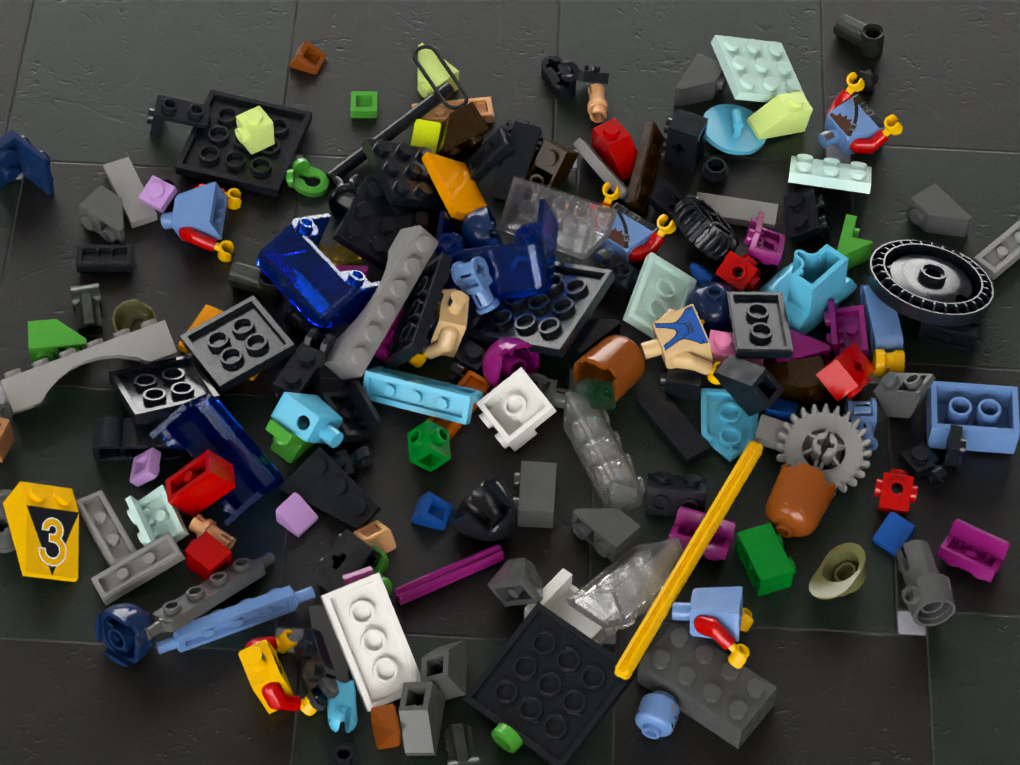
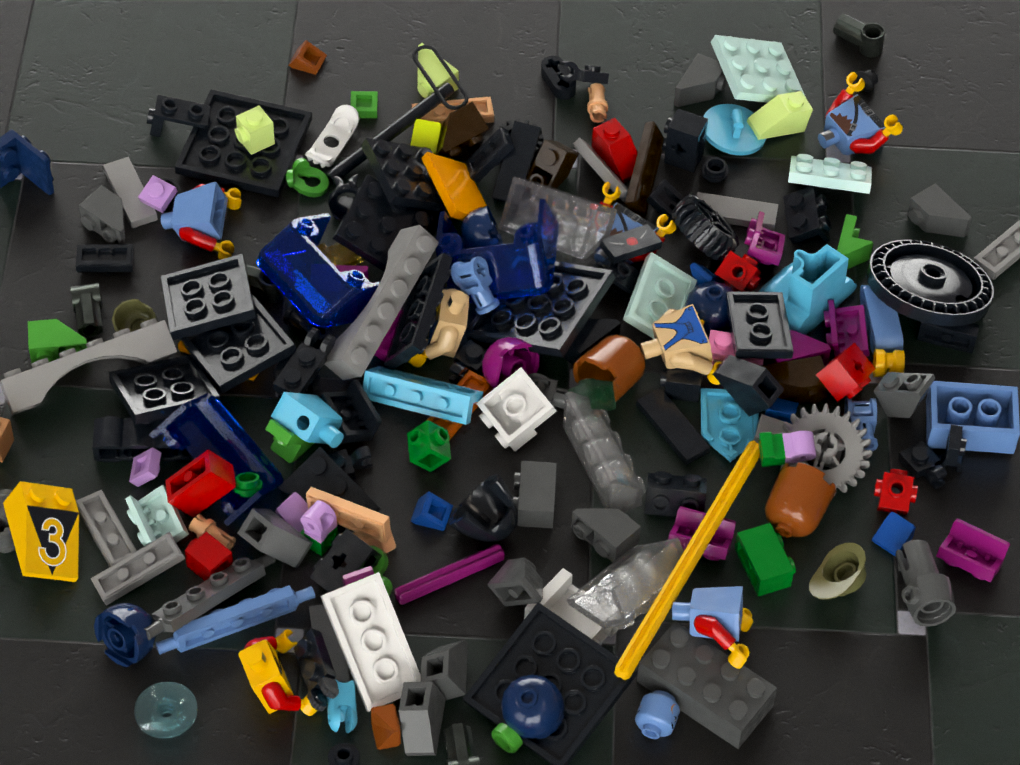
none -> clear light blue dish [134,682,198,739]
none -> plate [161,254,256,340]
none -> green plate [233,472,263,498]
none -> dark grey slope [237,508,313,568]
none -> lavender leg [300,500,338,556]
none -> white piece [305,104,360,168]
none -> light nougat tile [306,487,391,543]
none -> dark blue cylinder [501,675,564,739]
none -> black tile [599,224,662,264]
none -> leg [758,431,816,467]

